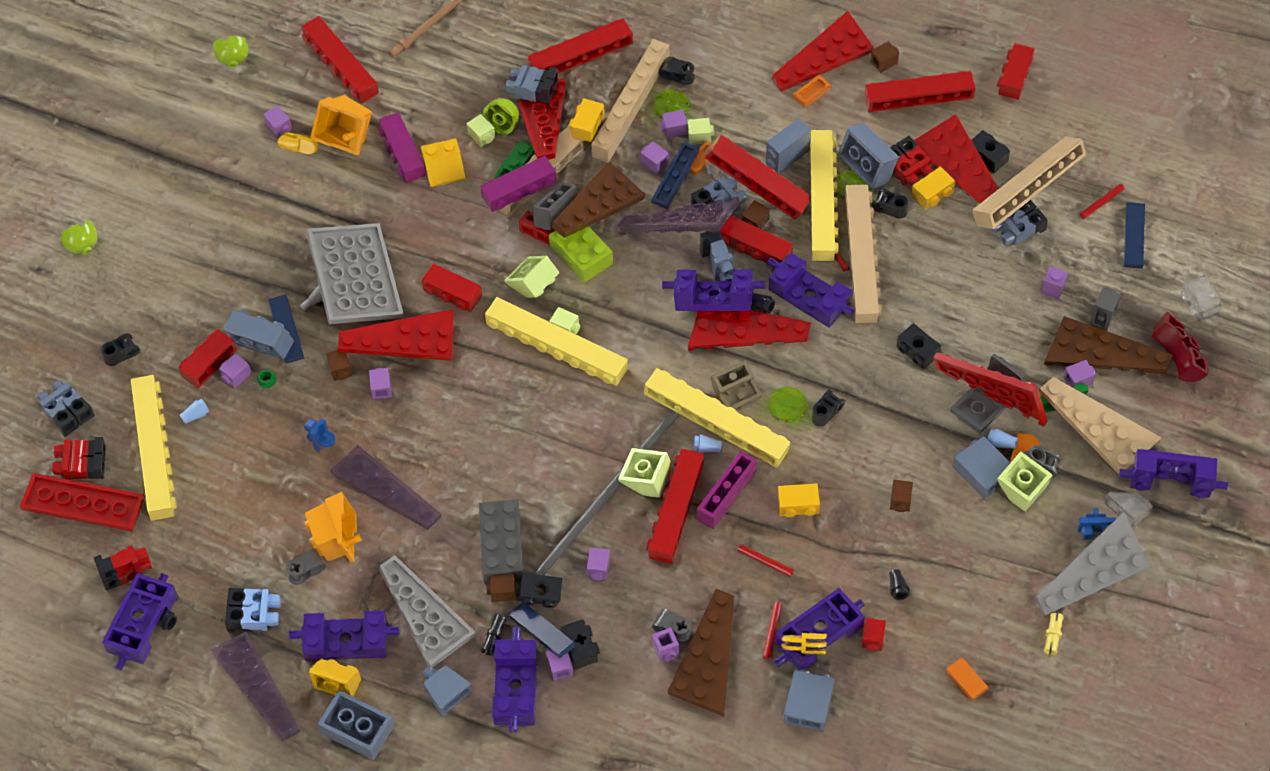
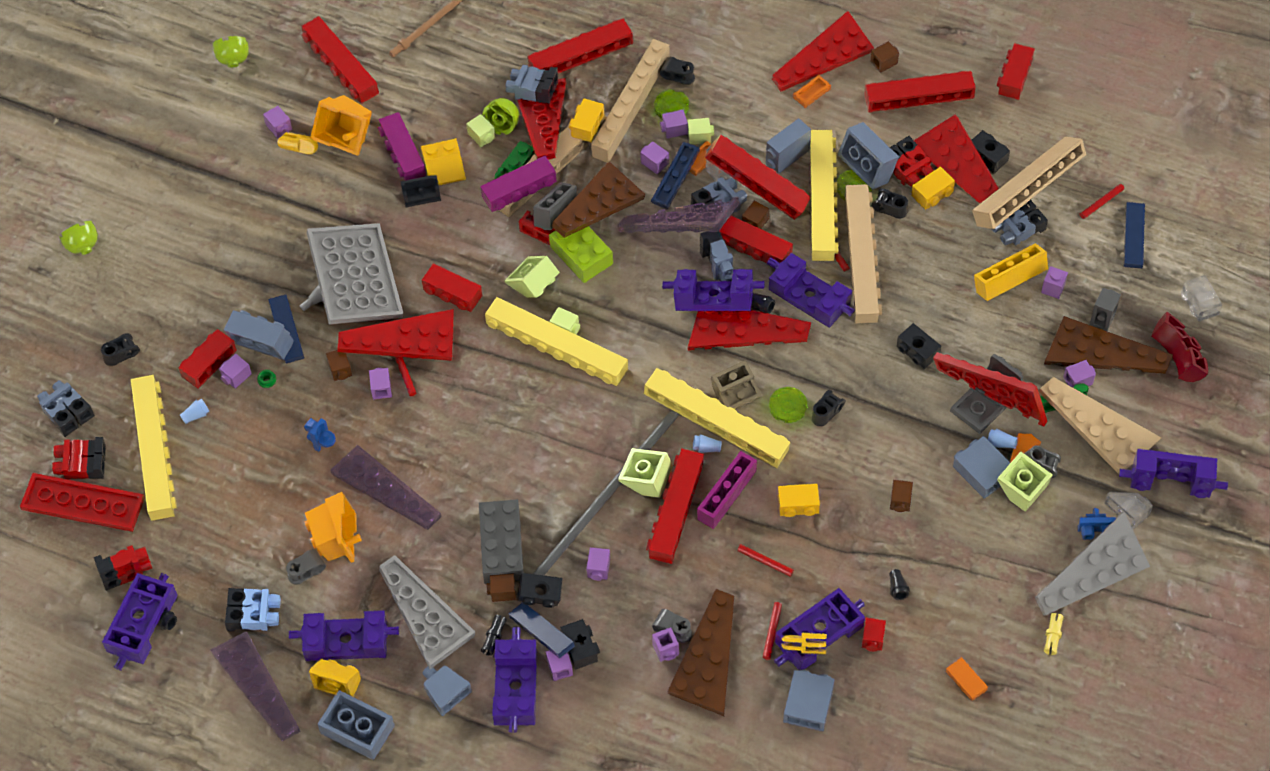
none -> red bar [394,356,417,396]
none -> black hinge [401,175,441,208]
none -> yellow brick [974,243,1048,301]

